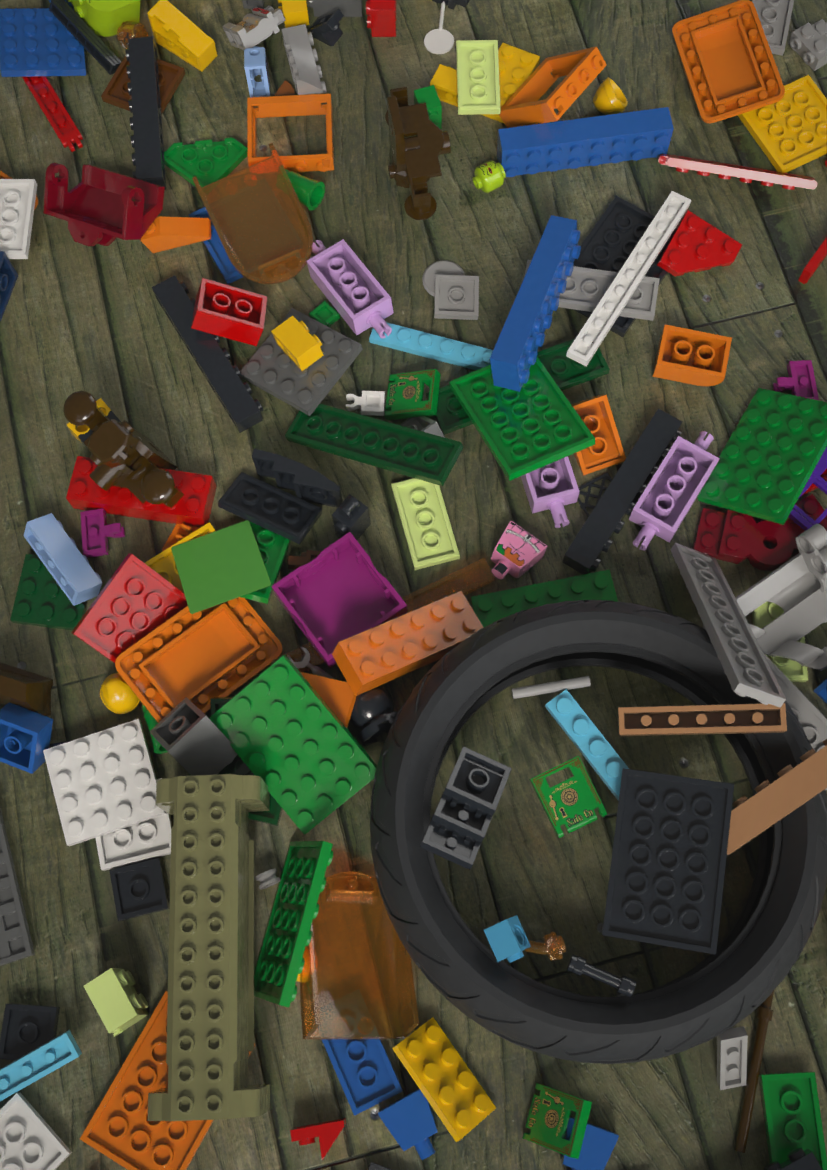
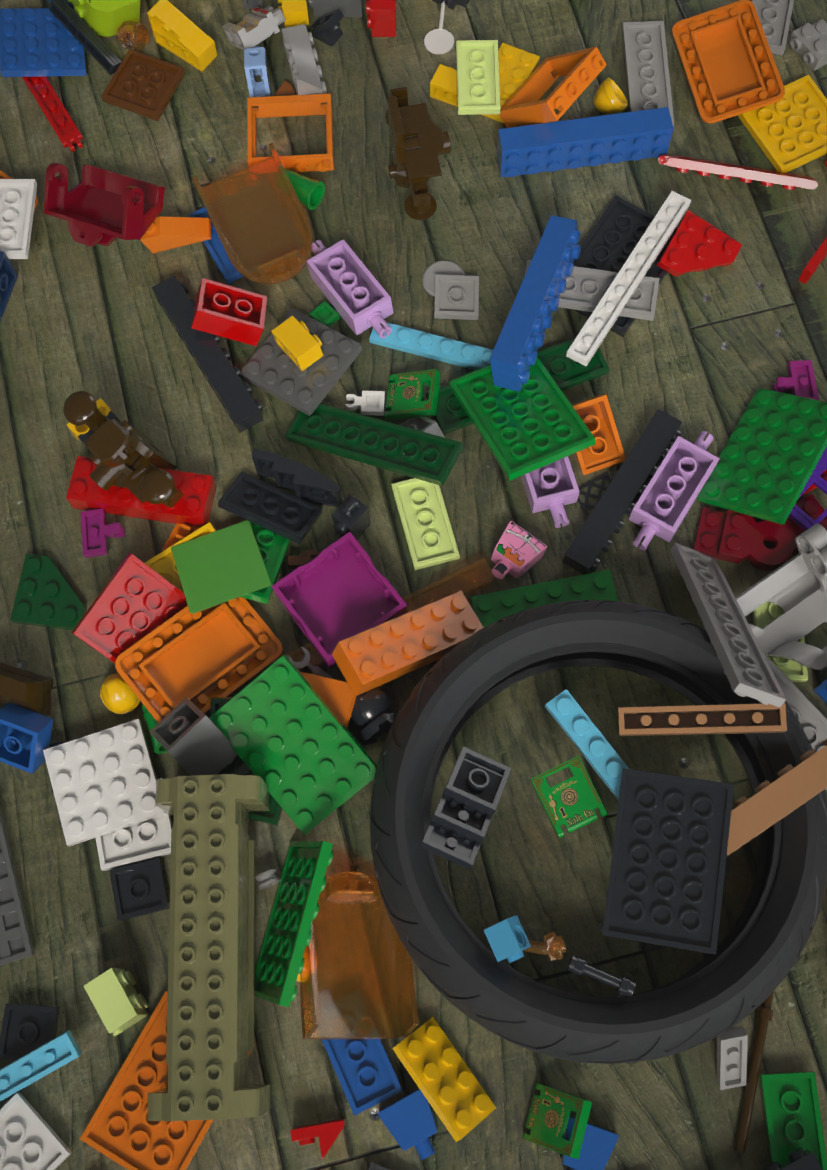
light blue brick [24,513,102,606] -> none
black brick [125,36,167,190] -> none
green plate [164,138,248,196] -> none
green brick [414,85,442,130] -> none
lime head [473,160,506,193] -> none
light grey bar [511,676,591,699] -> none
orange brick [652,325,732,386] -> none
none -> light grey plate [622,21,674,127]

